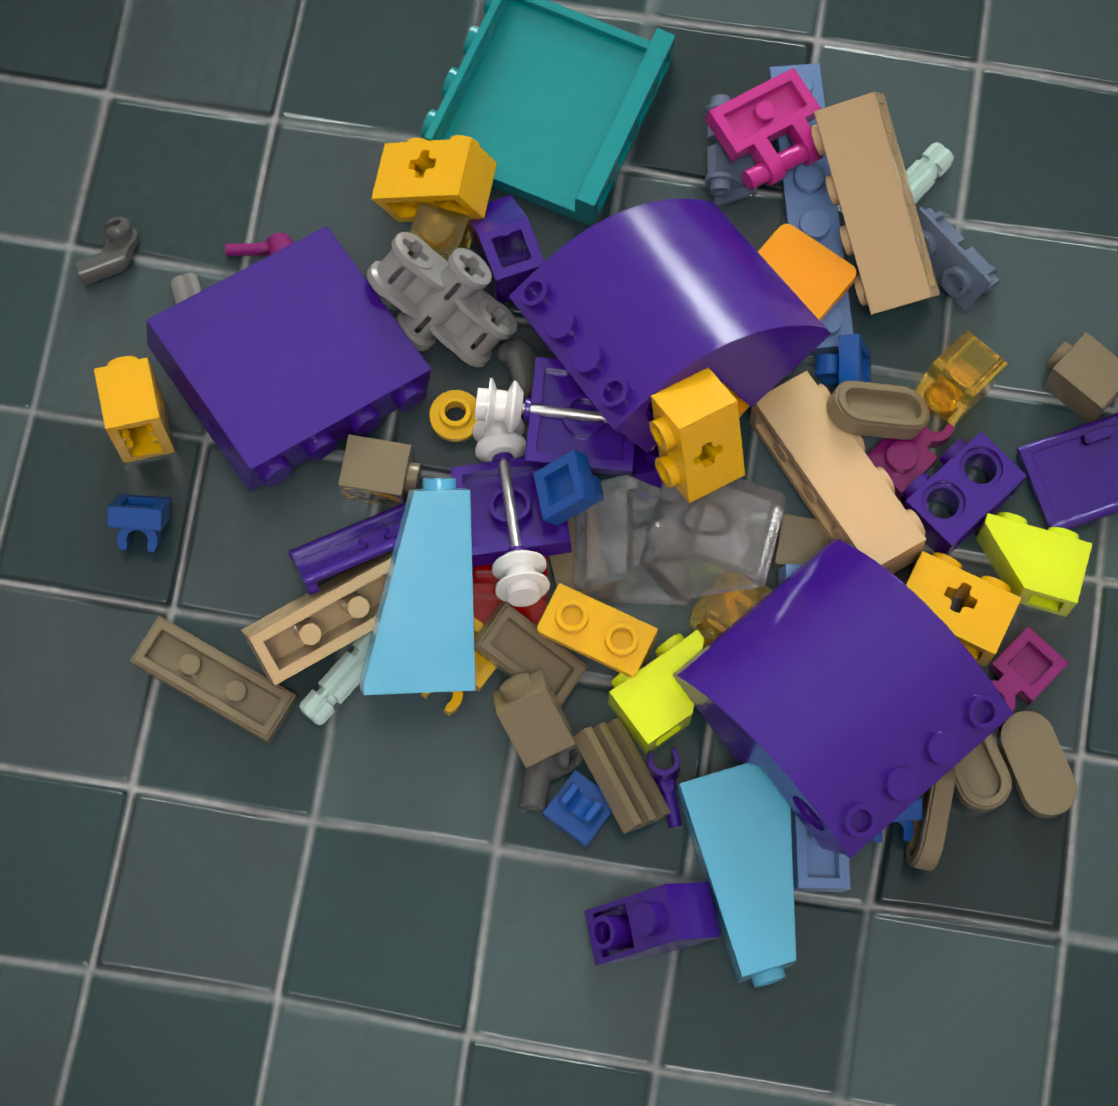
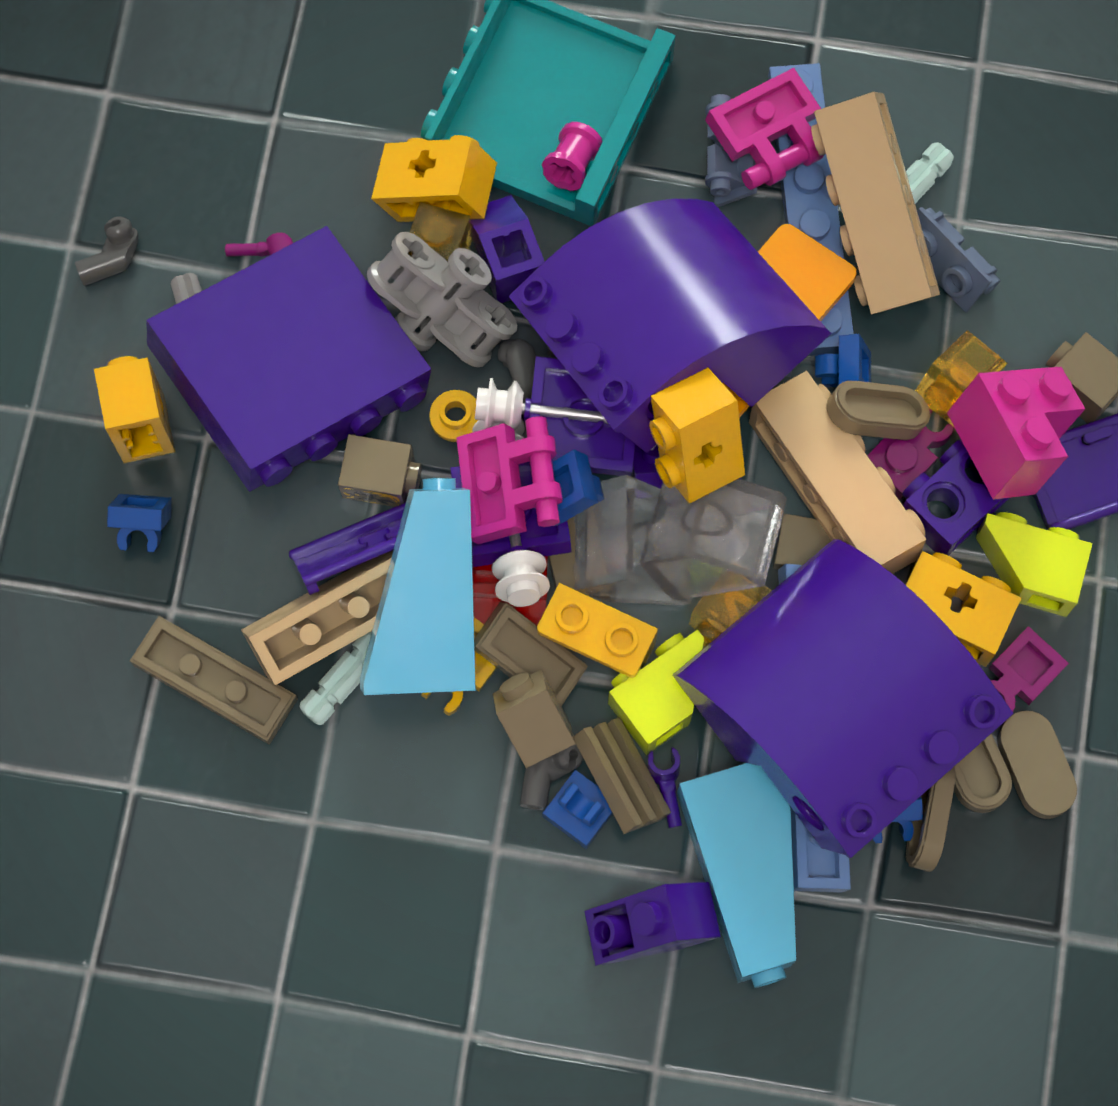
none -> dark pink plate [456,416,563,545]
none -> dark pink bush [542,122,603,191]
none -> dark pink brick [947,366,1085,500]

